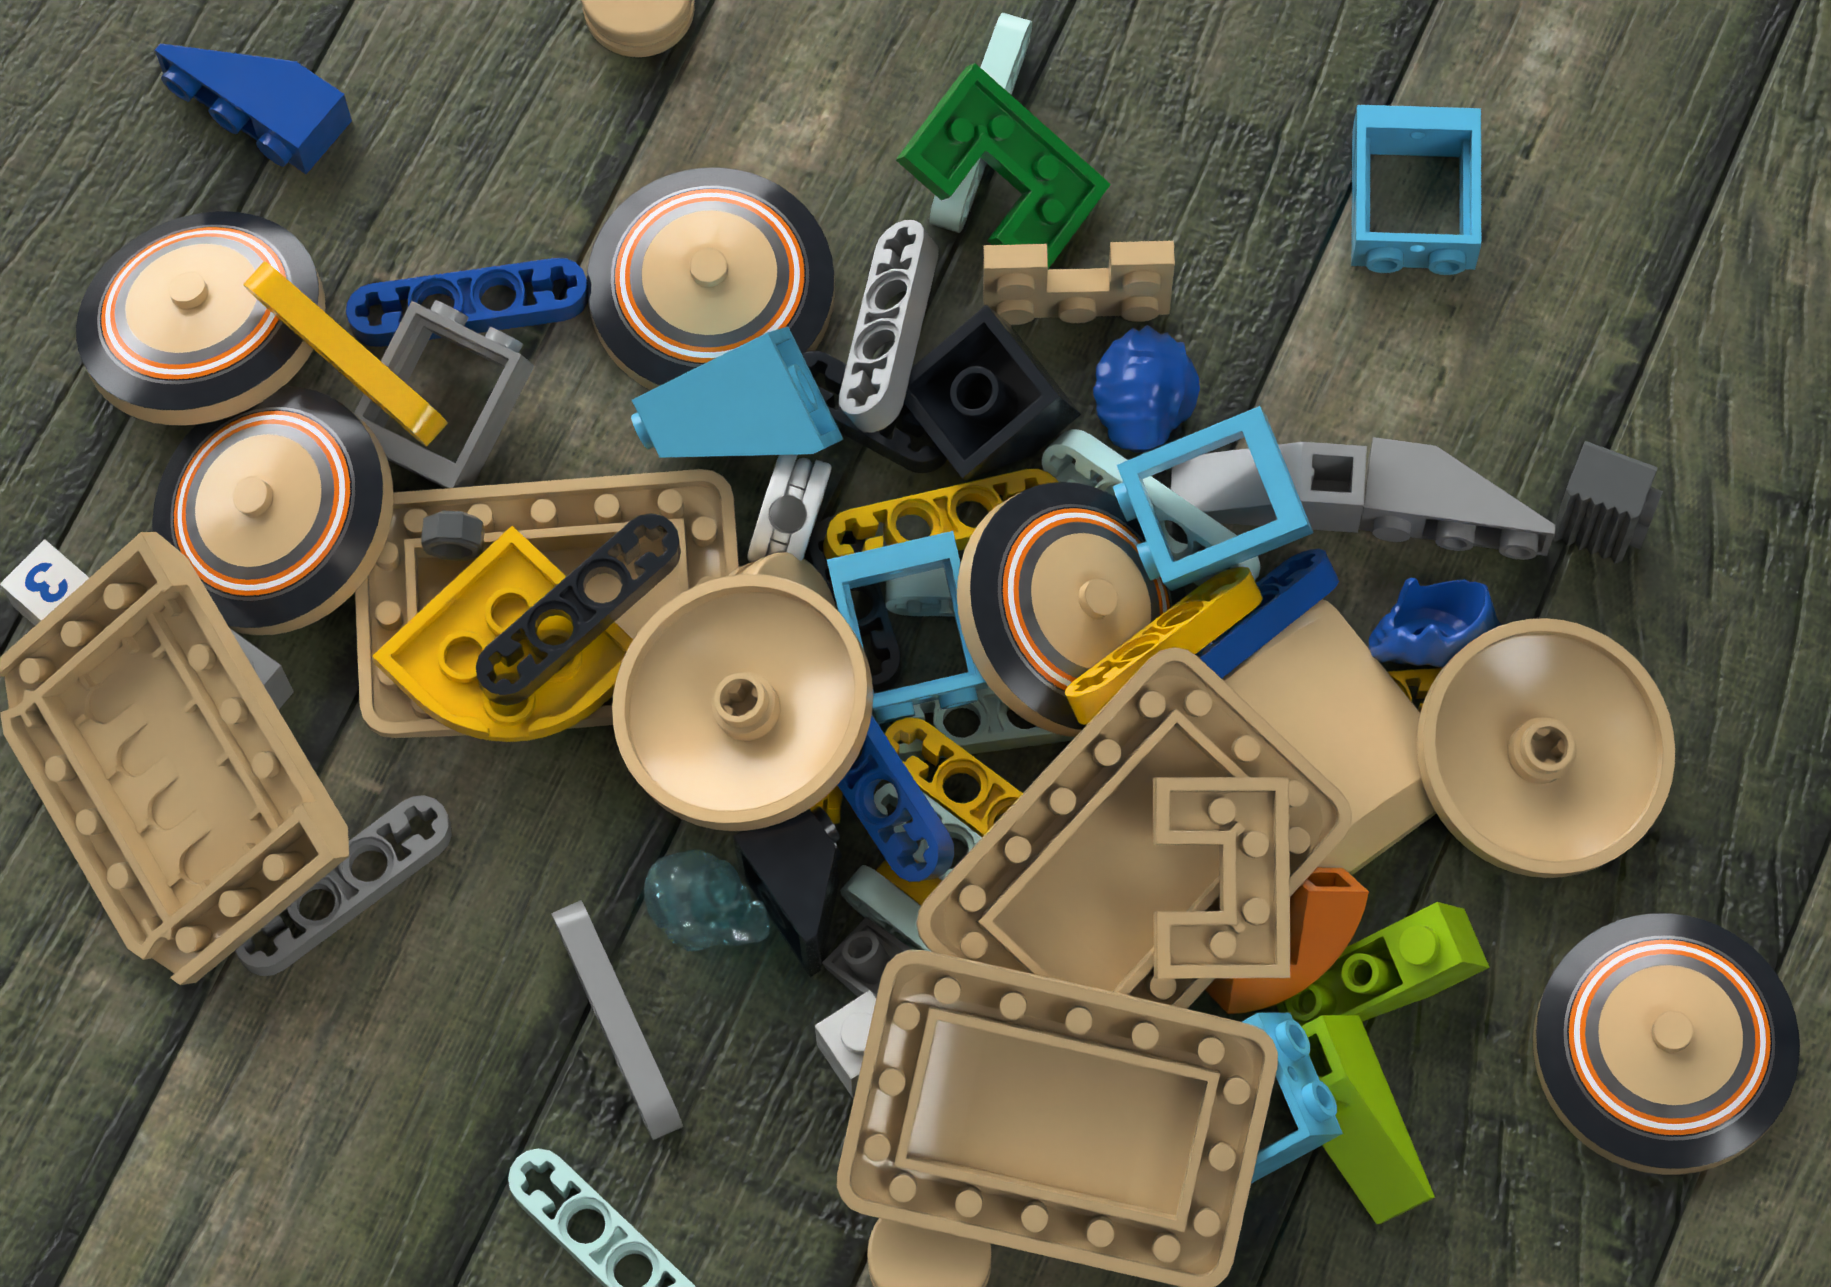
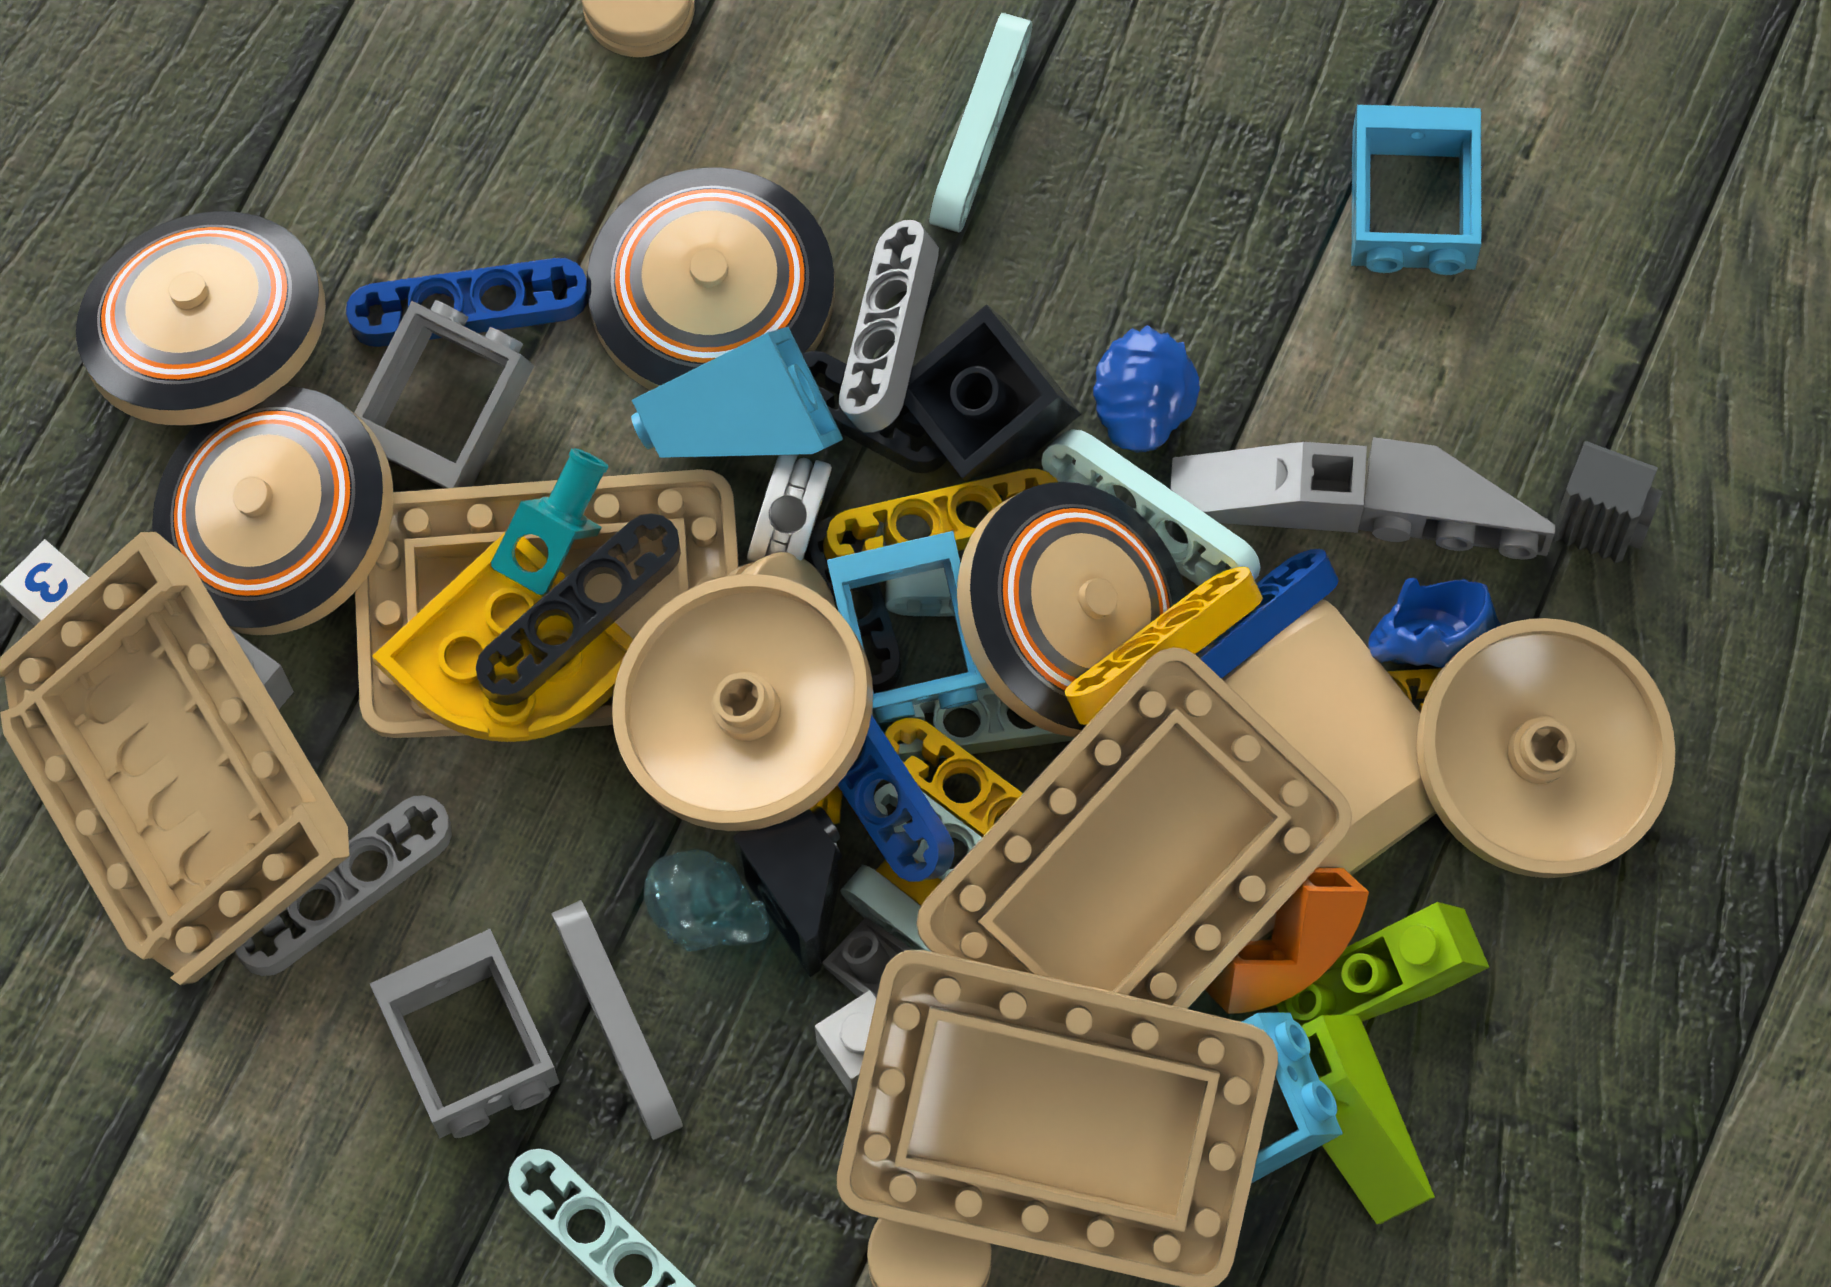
blue slope [155,43,352,174] -> none
yellow beam [243,261,448,447] -> none
dark grey tile [421,510,485,561] -> none
green plate [896,63,1111,269] -> none
tan plate [983,241,1175,325] -> none
medium azure window [1113,406,1314,591] -> none
tan plate [1153,777,1290,979] -> none
dish [1533,913,1800,1175] -> none
none -> light grey window [370,929,560,1138]
none -> teal bracket [491,448,609,595]

